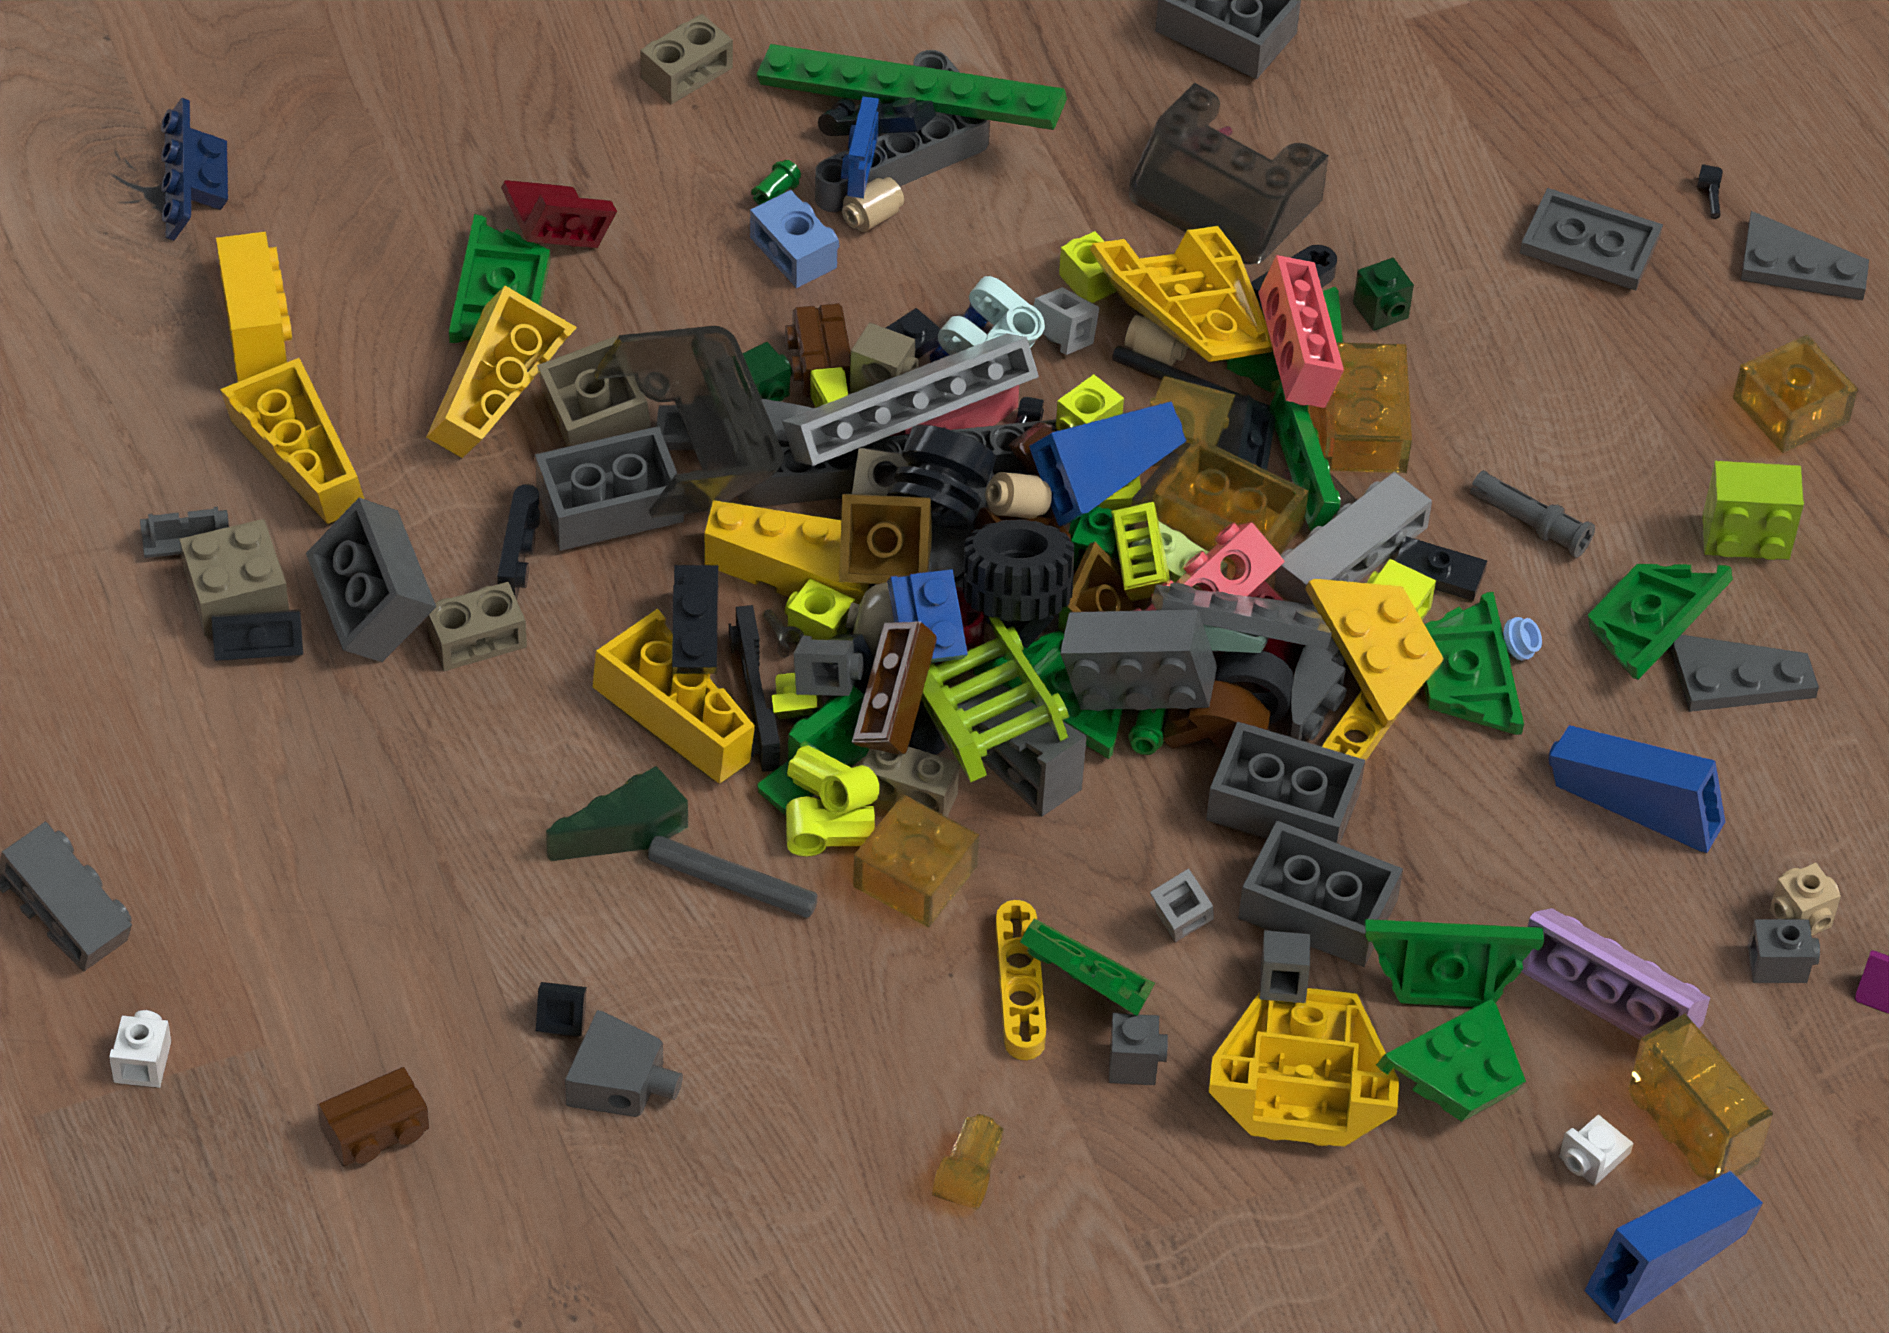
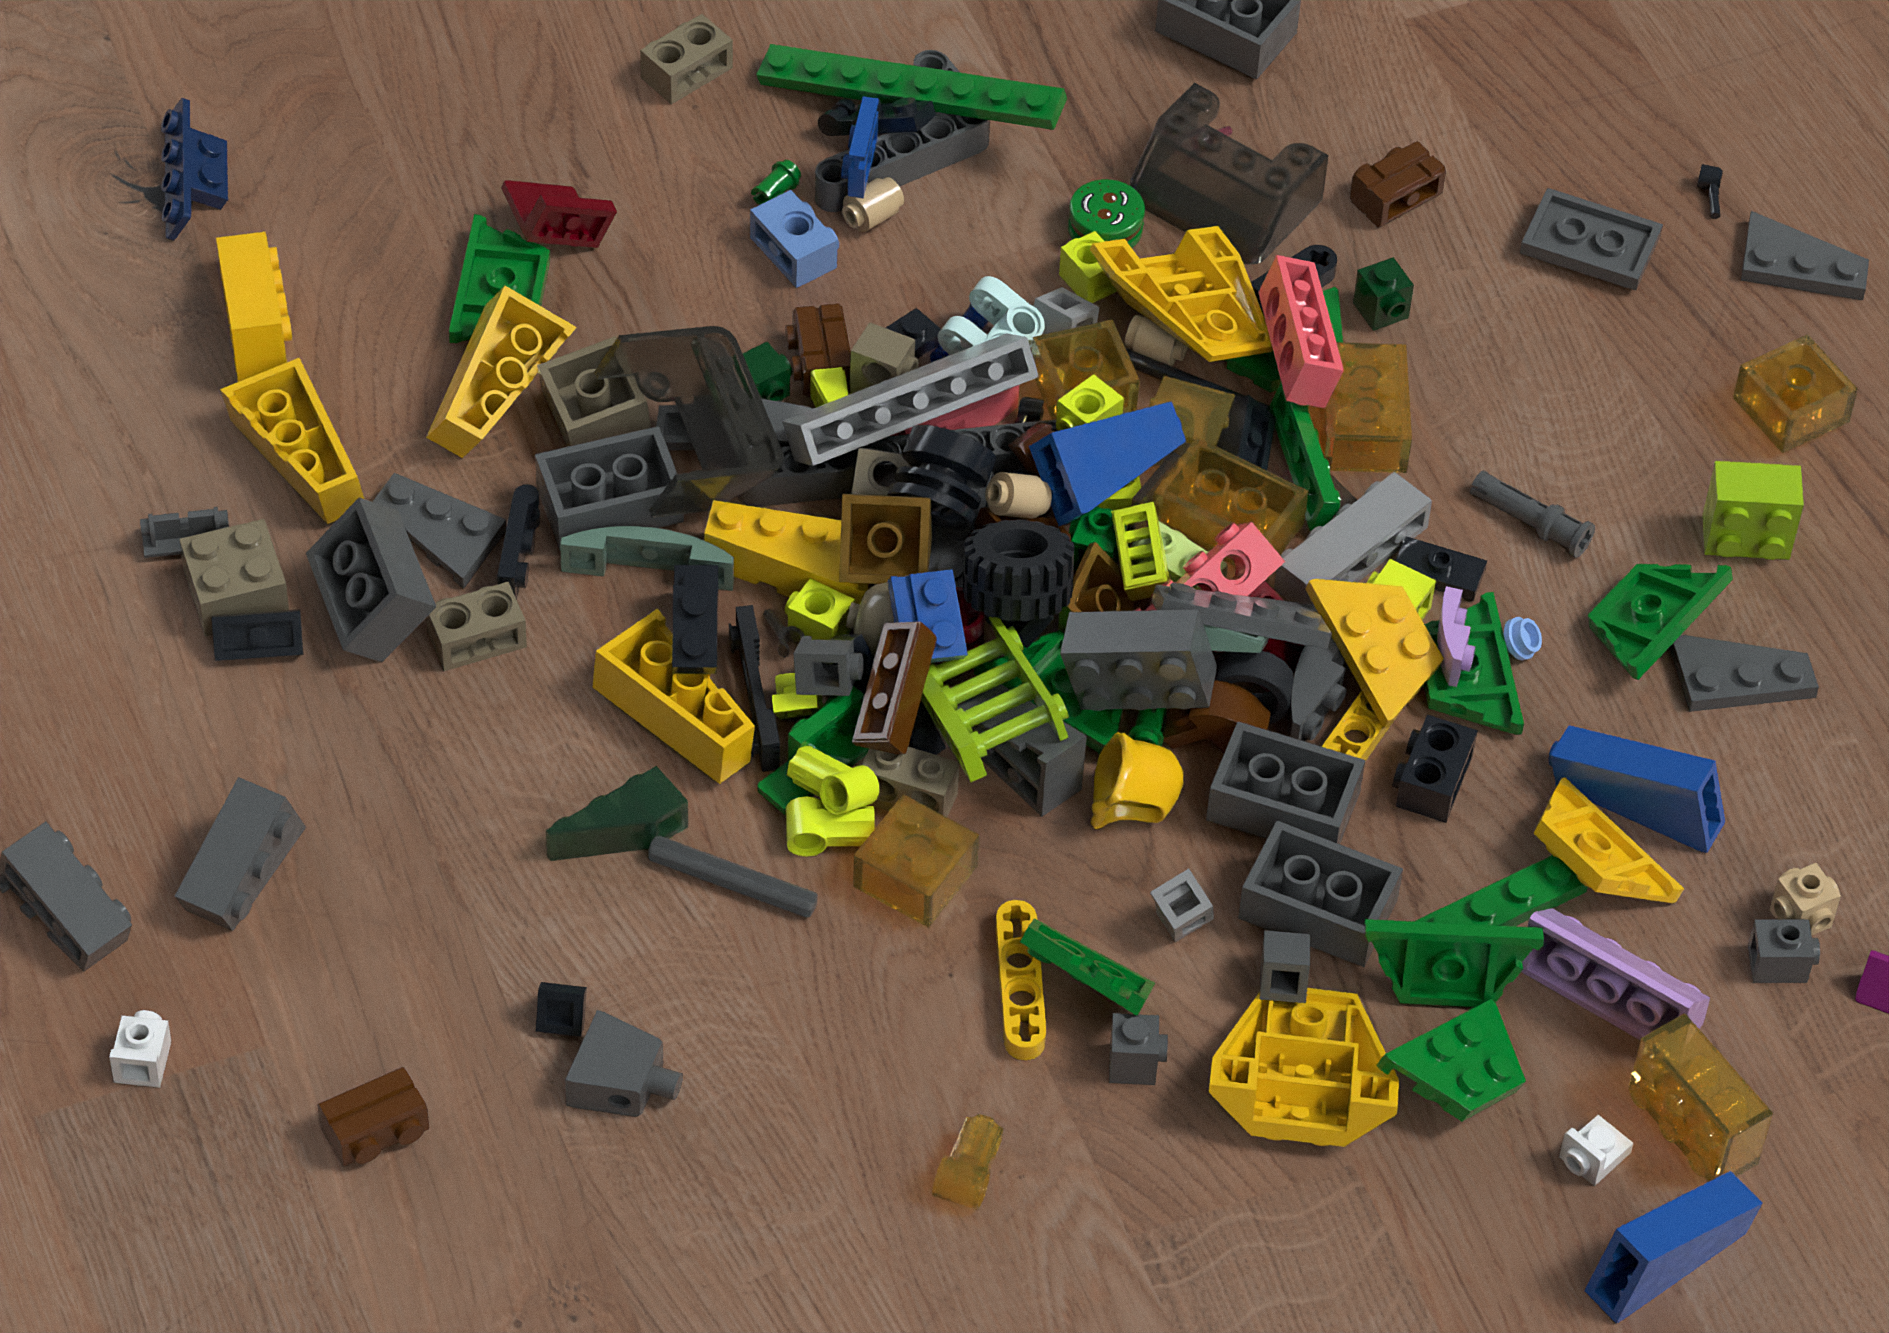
none -> dark grey wedge [175,777,306,931]
none -> dark grey wing [373,473,507,589]
none -> sand green slope [560,526,734,591]
none -> clear yellow brick [1032,320,1140,420]
none -> green head [1068,179,1145,248]
none -> yellow piece [1091,732,1184,829]
none -> reddish brown brick [1350,141,1446,228]
none -> black brick [1392,715,1478,823]
none -> green plate [1414,855,1588,926]
none -> lavender slope [1437,586,1476,687]
none -> yellow wing [1533,777,1684,903]

